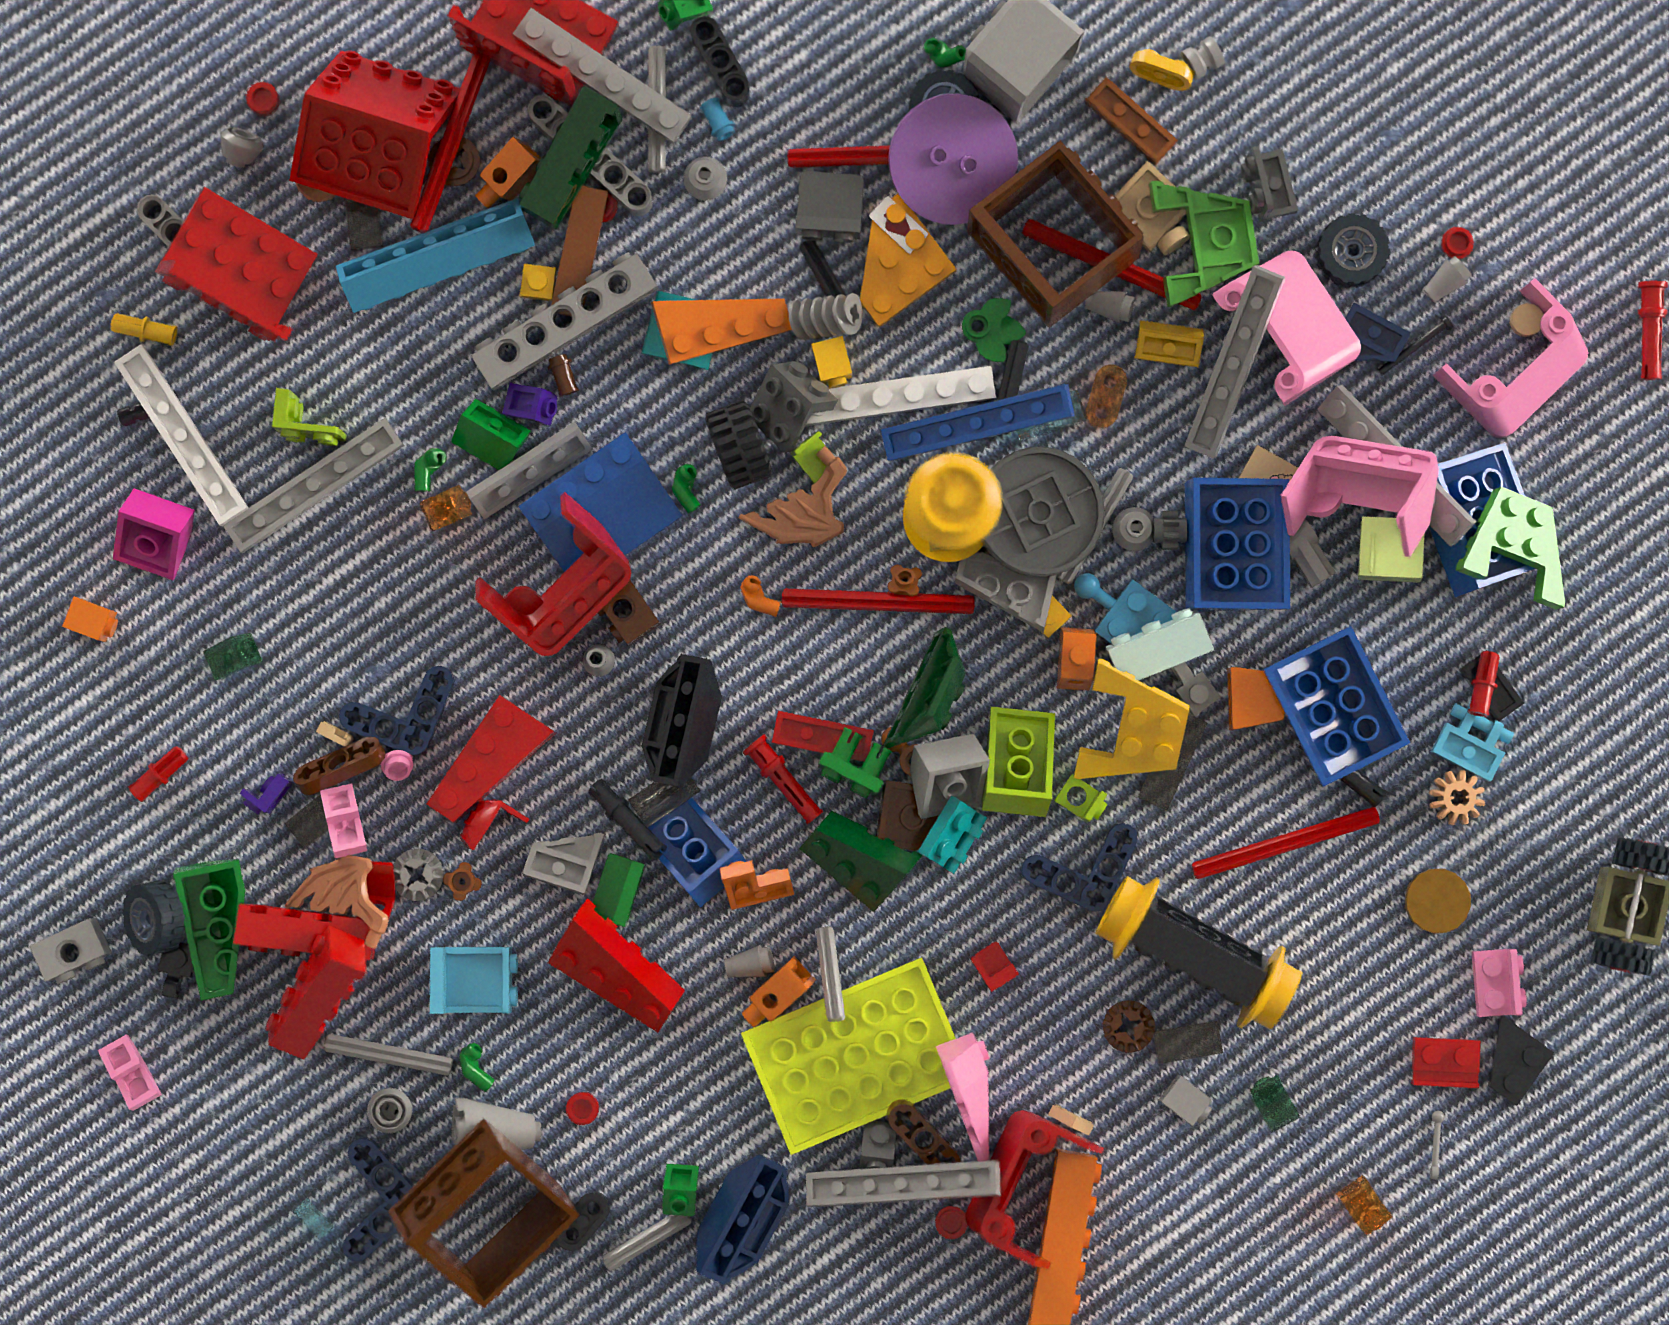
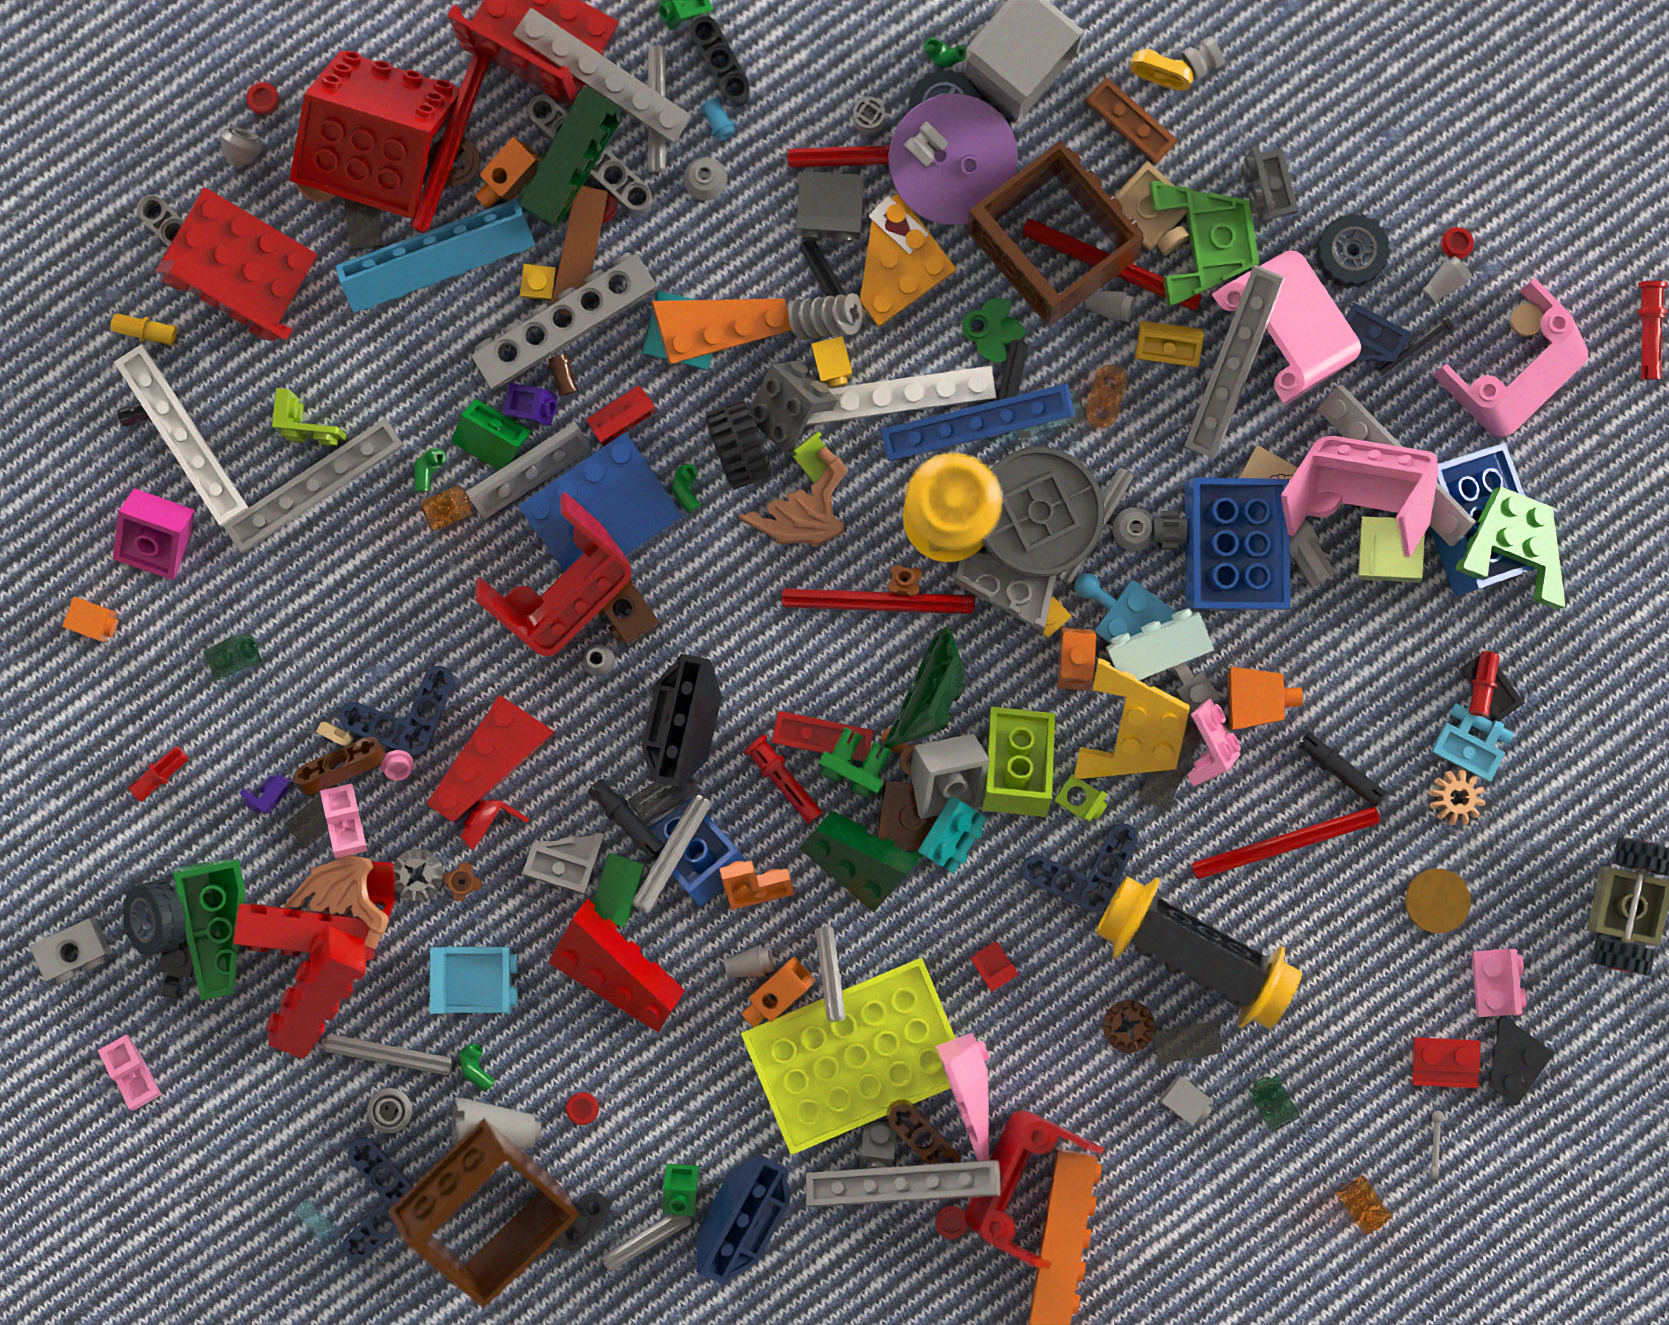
orange arm [741,575,781,617] -> none
tan tile [1048,1105,1094,1135] -> none
blue slope [1263,626,1410,787] -> none
none -> red bracket [587,386,657,447]
none -> light grey axle [633,795,710,913]
none -> light grey wheel [853,97,885,135]
none -> light grey wheel [904,121,949,167]
none -> bright pink bracket [1187,698,1240,787]

